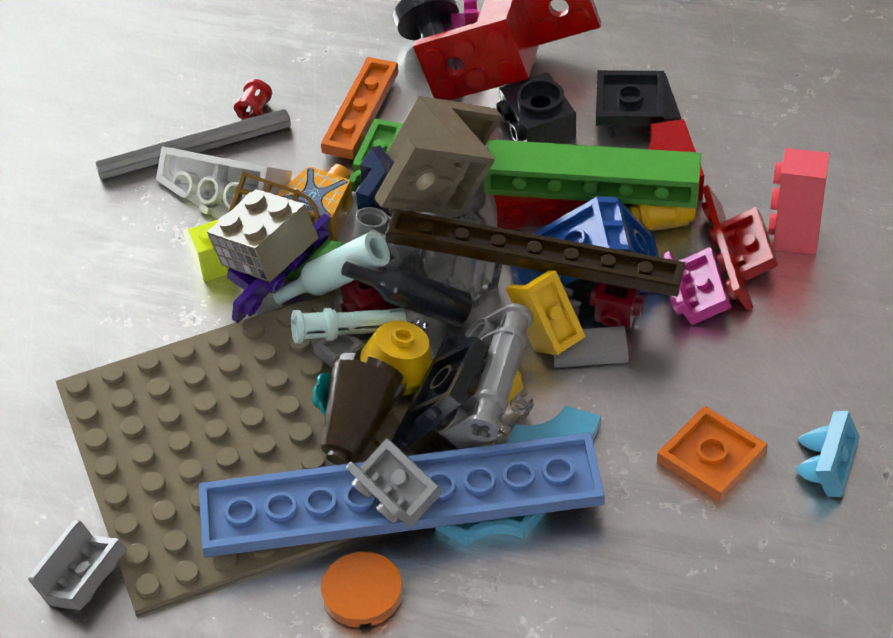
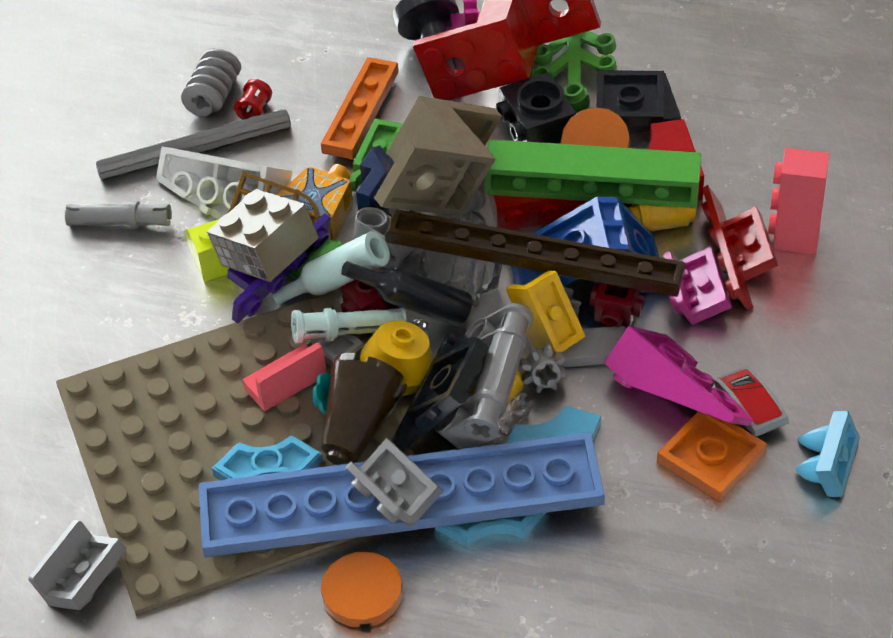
none -> light grey pin [65,201,172,229]
none -> light grey piece [181,48,242,117]
none -> medium azure tile [212,436,323,480]
none -> coral panel [242,343,327,412]
none -> light grey gear [520,343,567,393]
none -> bright green plant [531,31,617,113]
none -> orange tile [561,107,630,148]
none -> dark pink wedge [604,326,753,426]
none -> slope [715,366,789,436]

